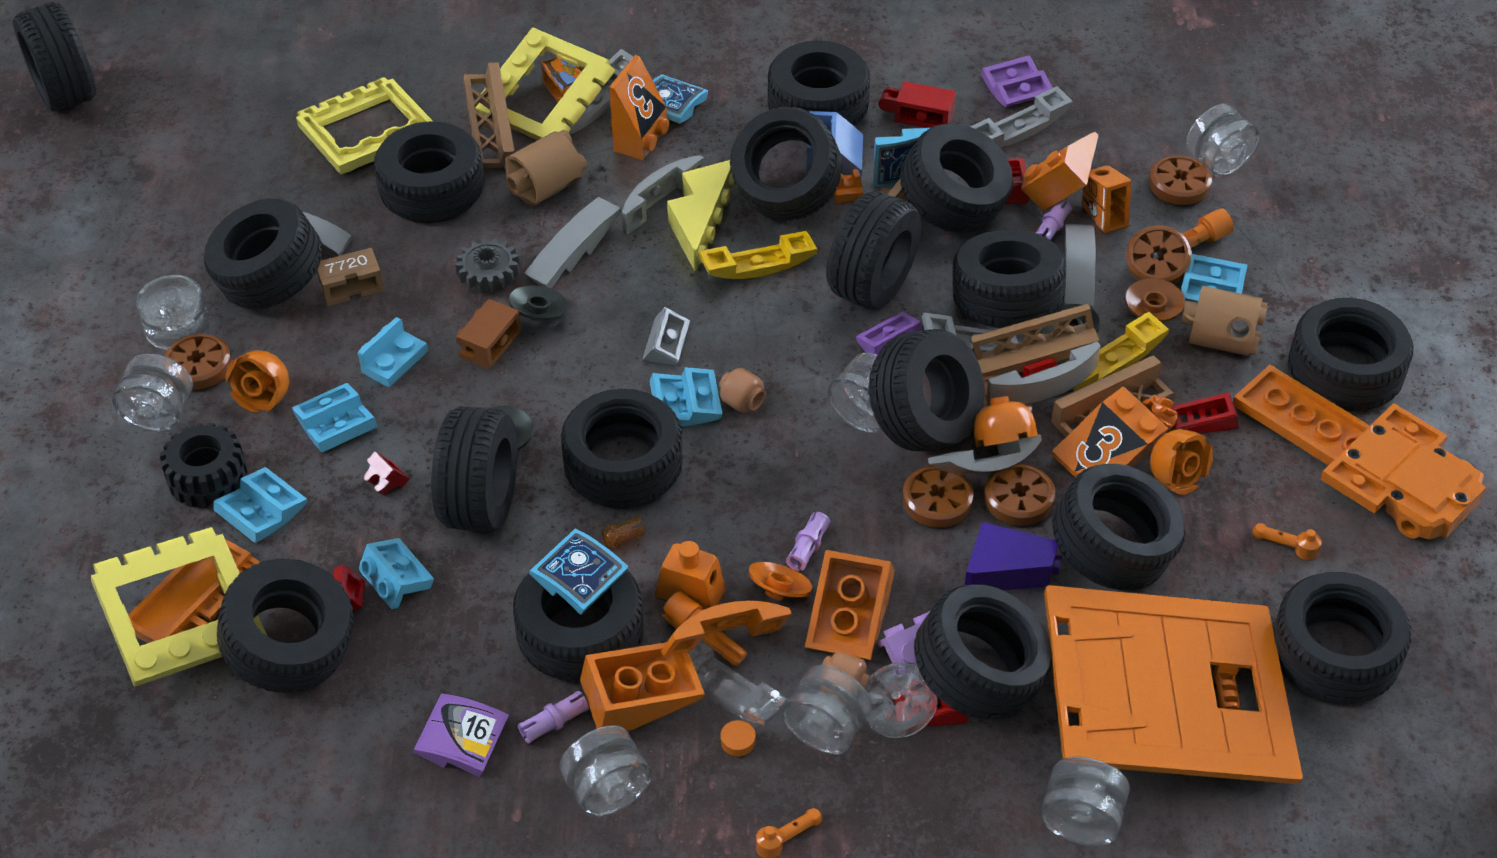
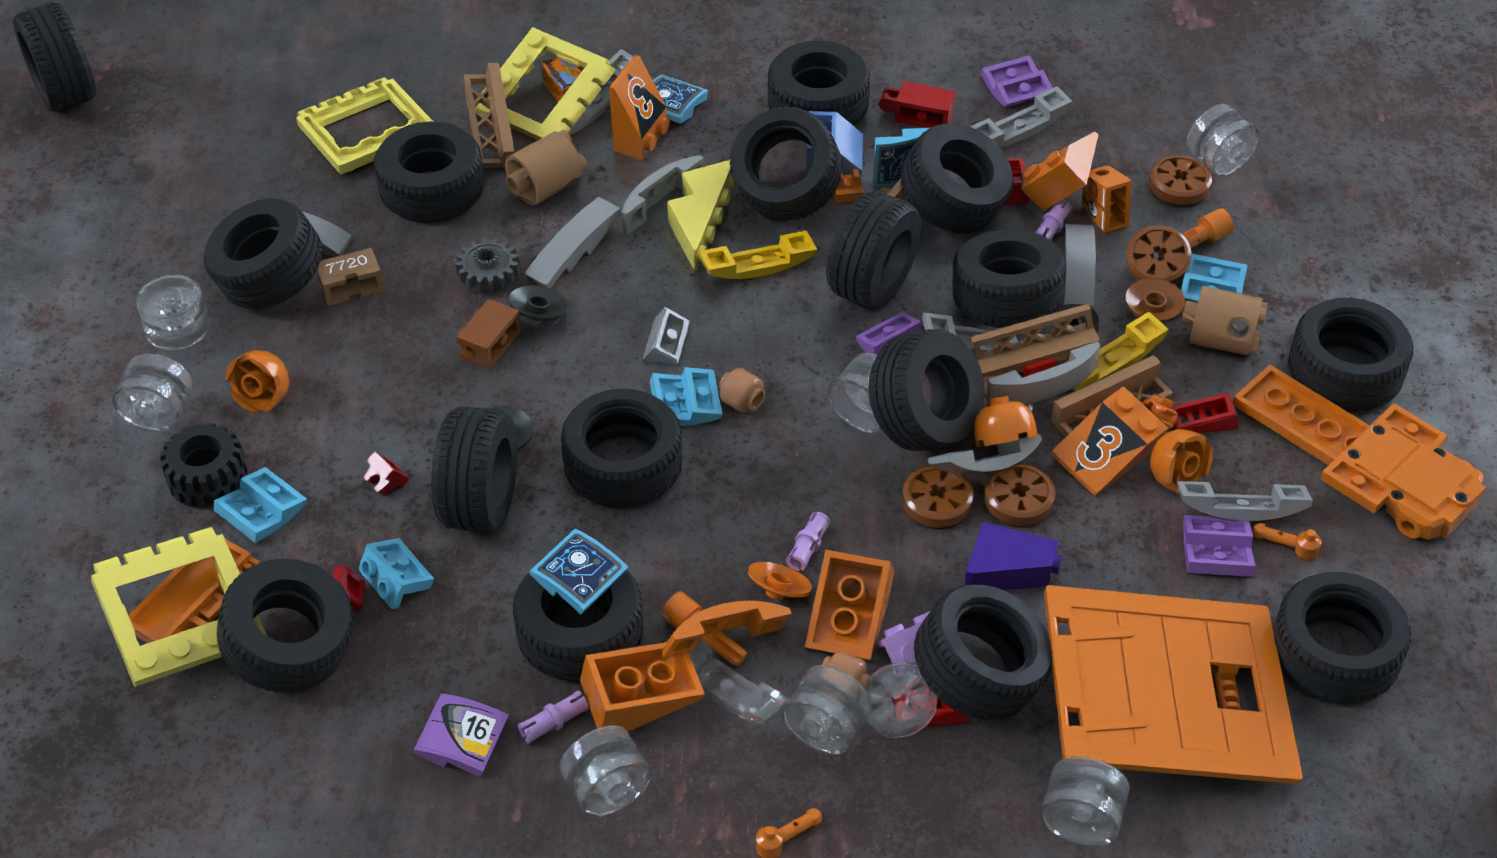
dark orange wheel [163,334,232,390] -> none
medium azure slope [292,383,377,453] -> none
medium azure bracket [358,317,428,387] -> none
clear orange pin [602,515,645,548] -> none
orange torso [655,541,726,610] -> none
orange tile [721,720,756,757] -> none
black tyre [1052,463,1186,590] -> none
none -> light grey slope [1177,481,1313,521]
none -> medium lavender slope [1183,515,1255,577]

